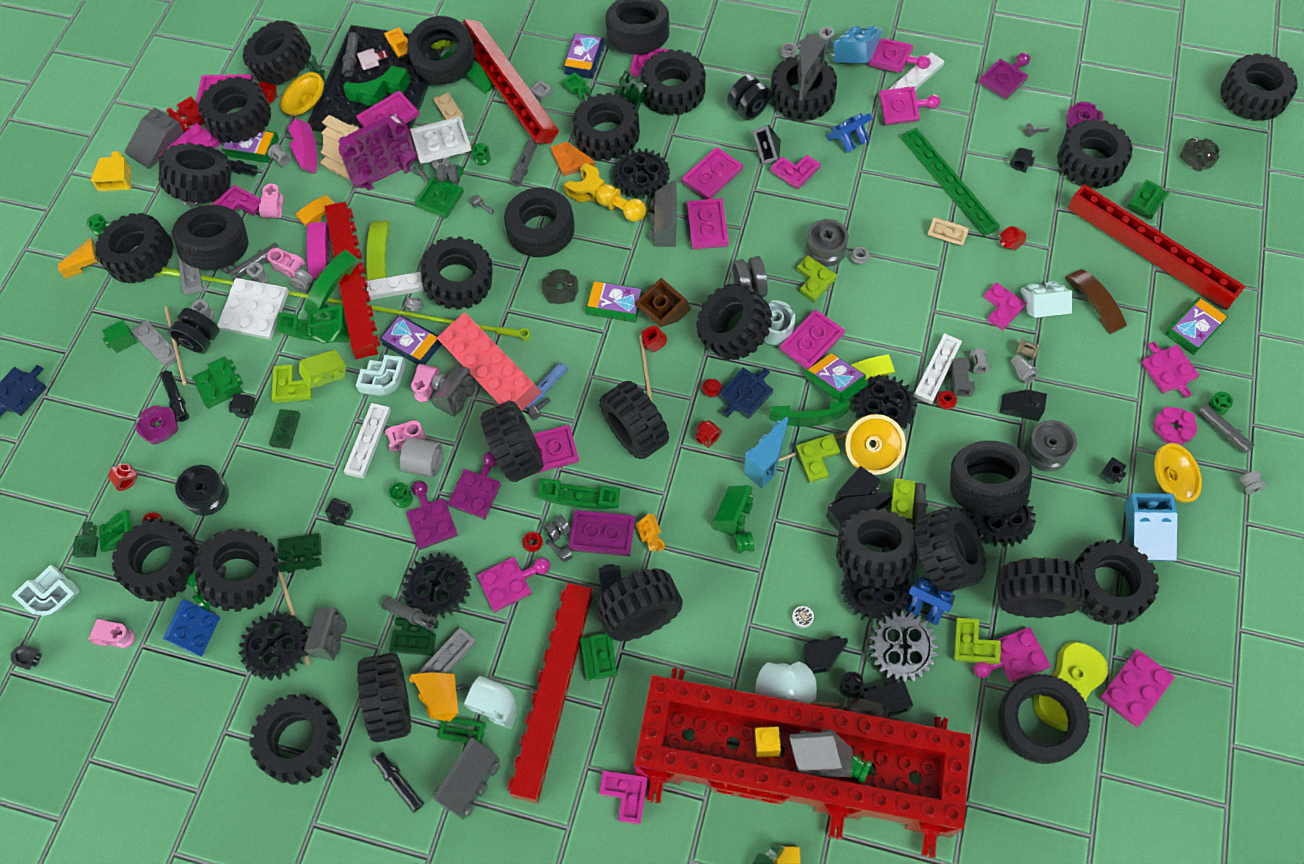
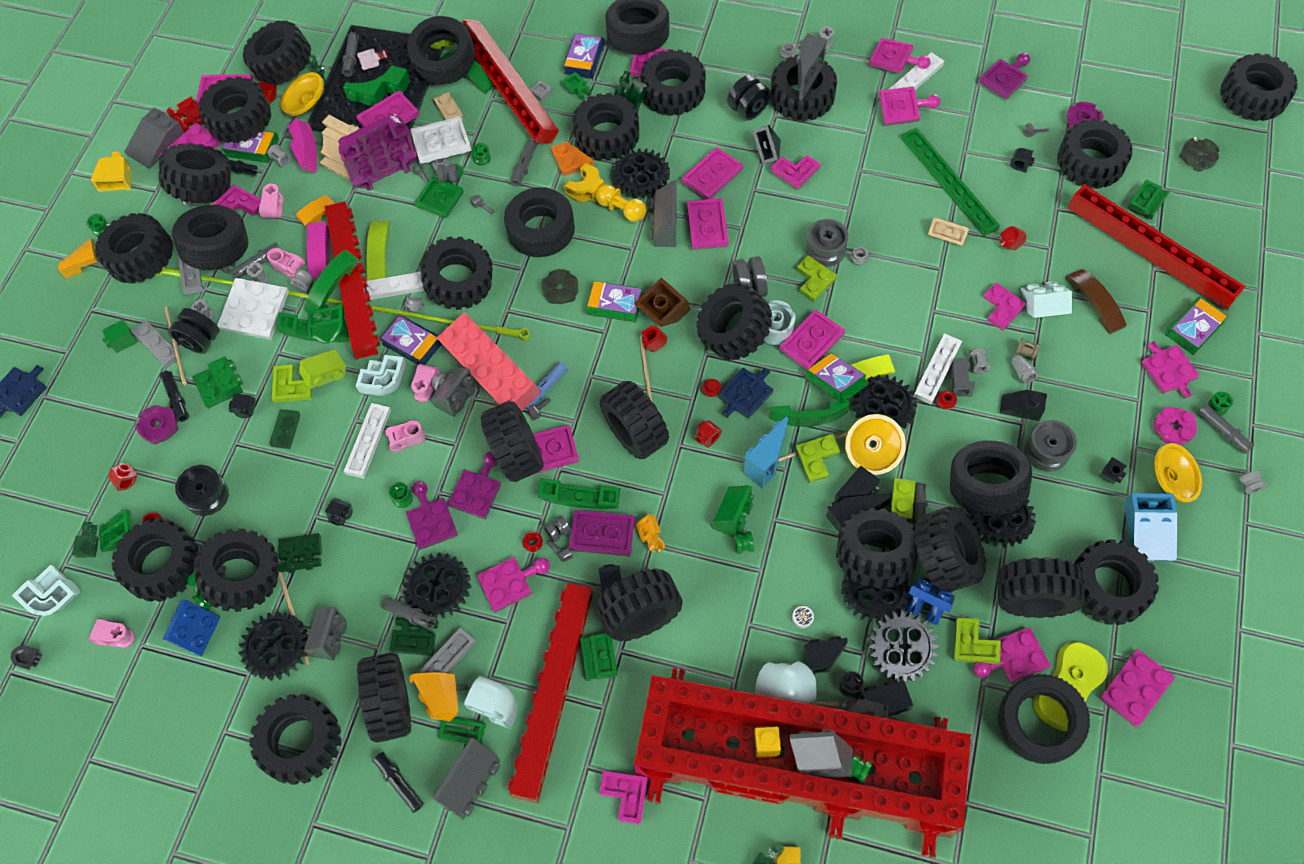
light orange slope [384,27,408,58] -> none
light grey piece [400,437,444,477] -> none
blue plate [826,113,872,153] -> none
dark azure slope [834,26,882,63] -> none

